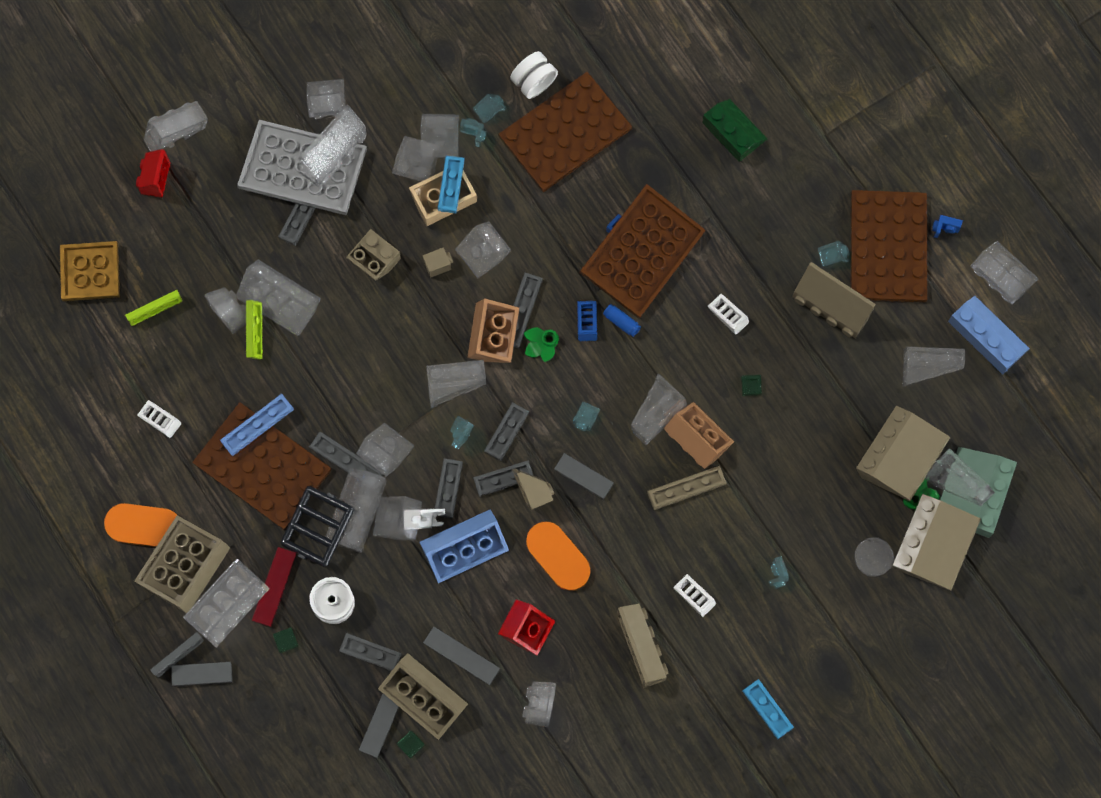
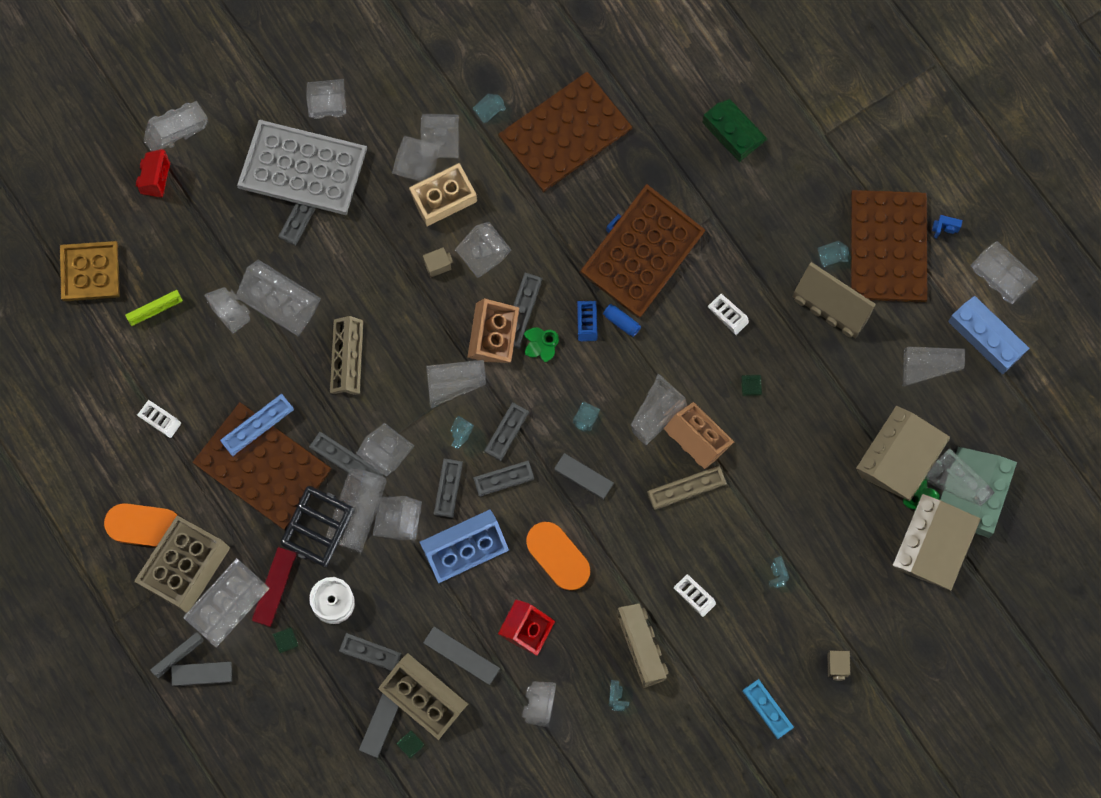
lime tile [246,300,262,359] -> none
clear slope [298,105,366,187] -> none
dark tan slope [346,229,401,281] -> none
white hinge [404,509,445,530] -> none
dark azure tile [438,156,464,214] -> none
clear light blue bracket [460,118,486,147] -> none
white wheel [510,51,558,99] -> none
dark tan slope [512,468,554,509] -> none
clear tile [854,538,894,577] -> none
none -> dark tan fence [330,316,363,395]
none -> clear light blue bracket [609,680,629,711]
none -> dark tan brick [828,651,850,681]

